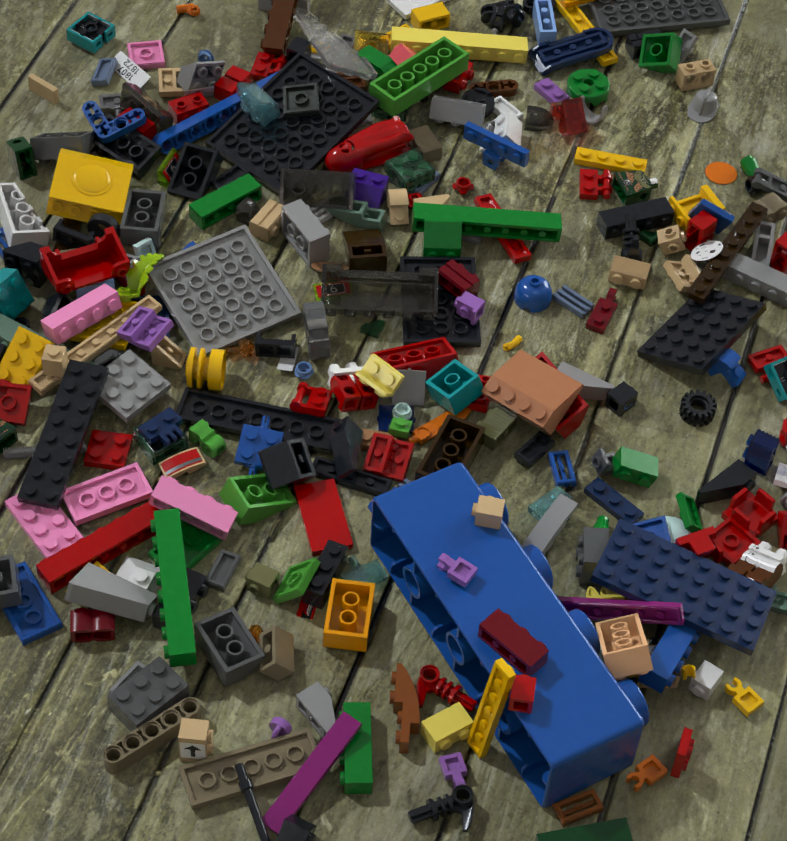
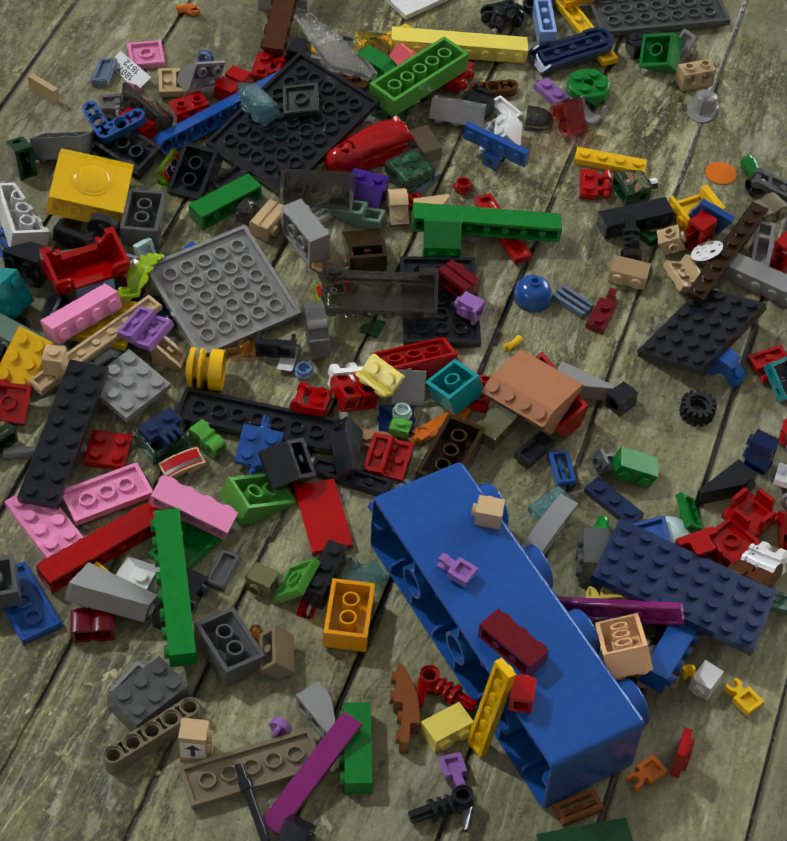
piece [66,12,116,54] -> none
yellow brick [410,2,450,30] -> none

